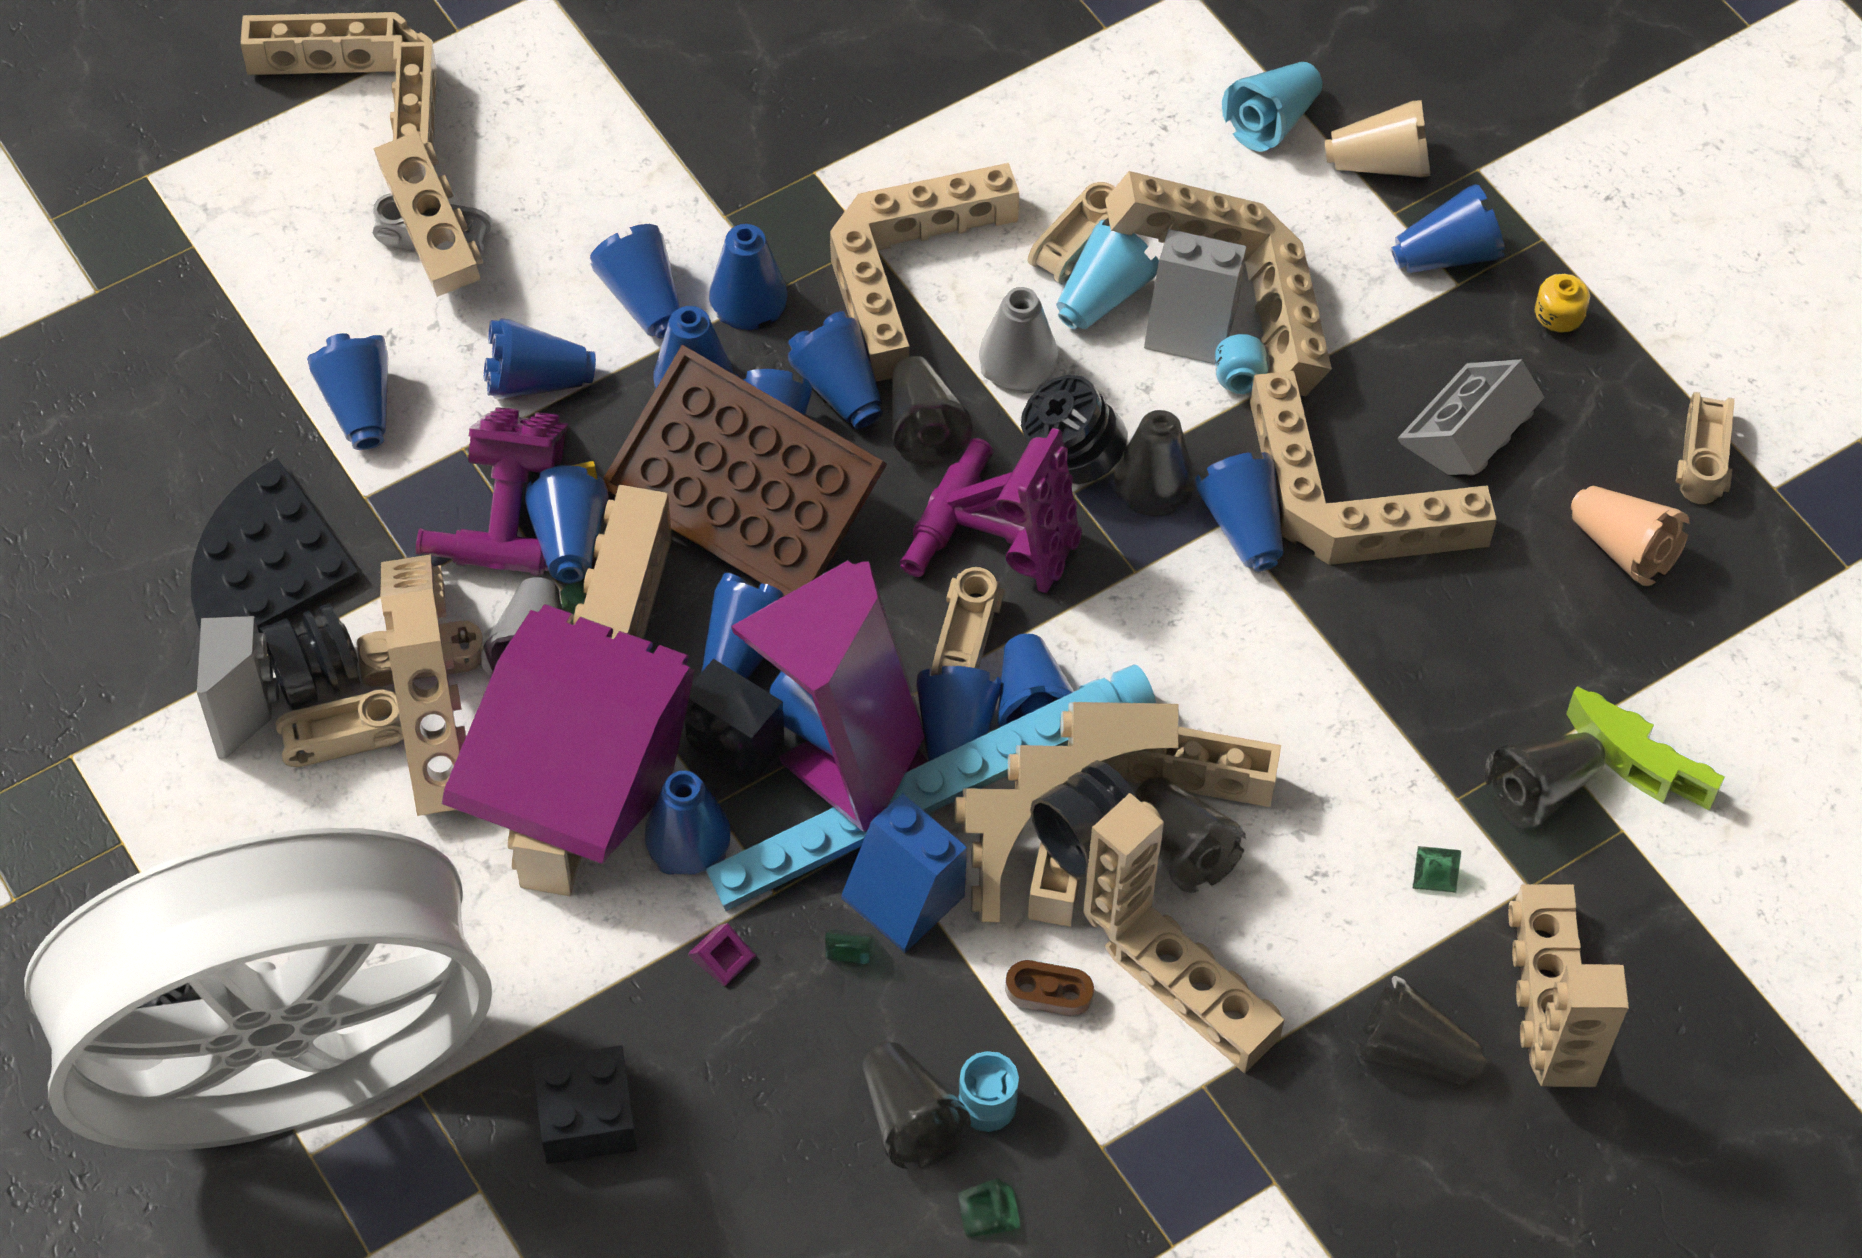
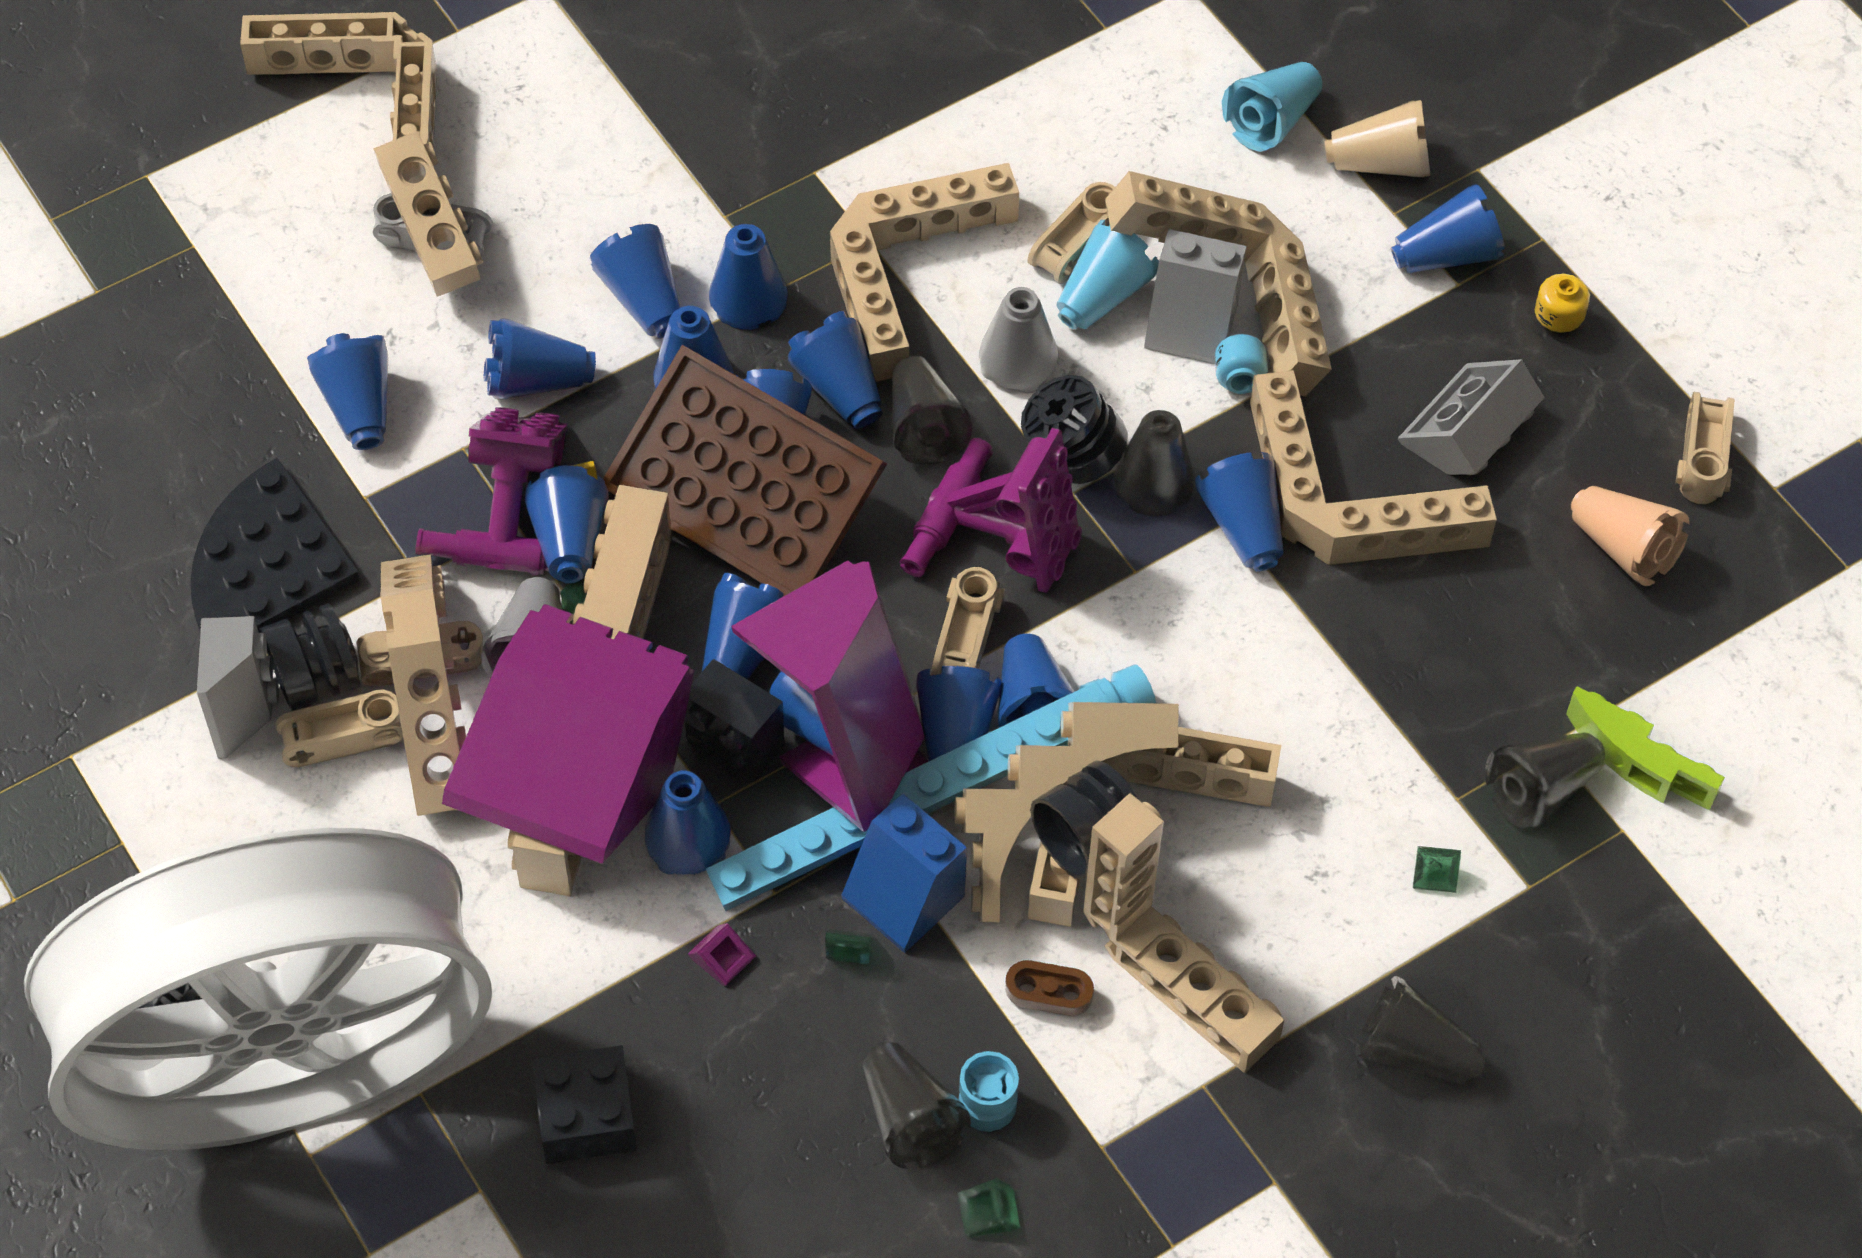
clear smoke cone [1136,777,1246,893] -> none
tan brick [1508,884,1628,1087] -> none

